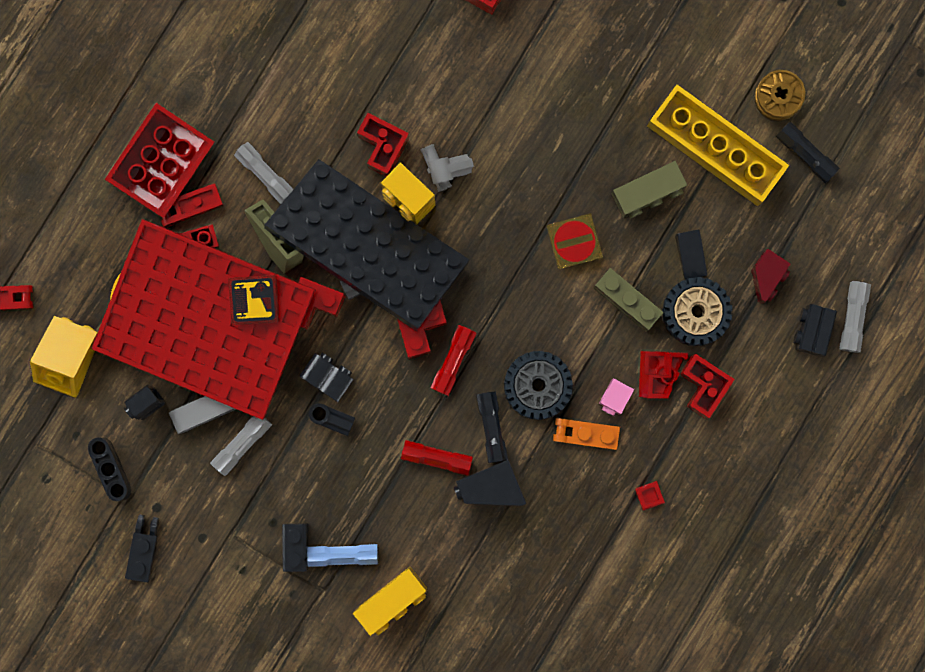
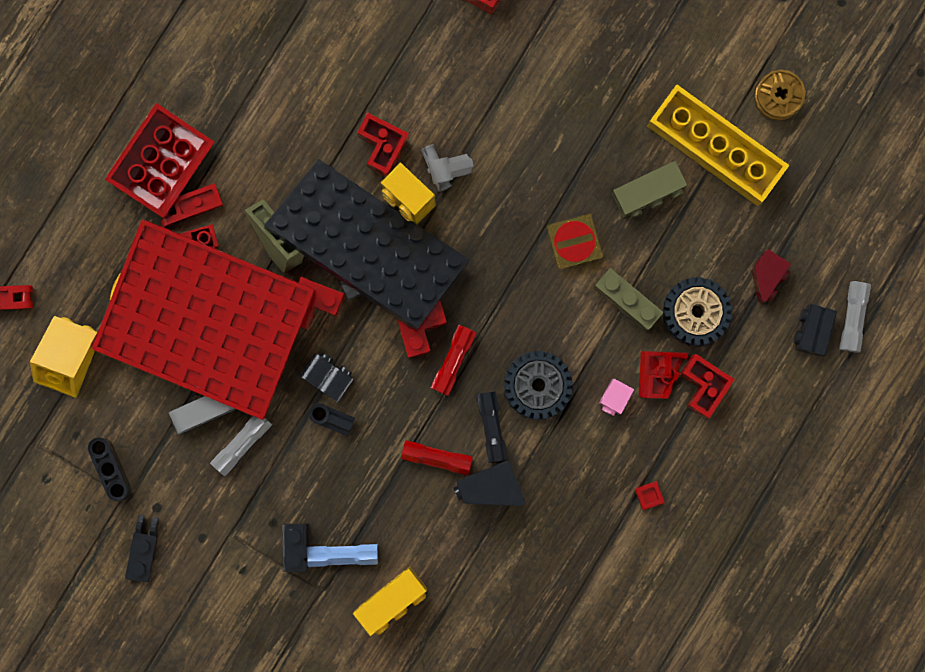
black brick [124,384,166,420] -> none
tile [228,275,280,325] -> none
light grey axle [234,142,293,204] -> none
orange plate [553,418,620,450] -> none
black slope [675,229,707,280] -> none
black axle [776,121,840,183] -> none

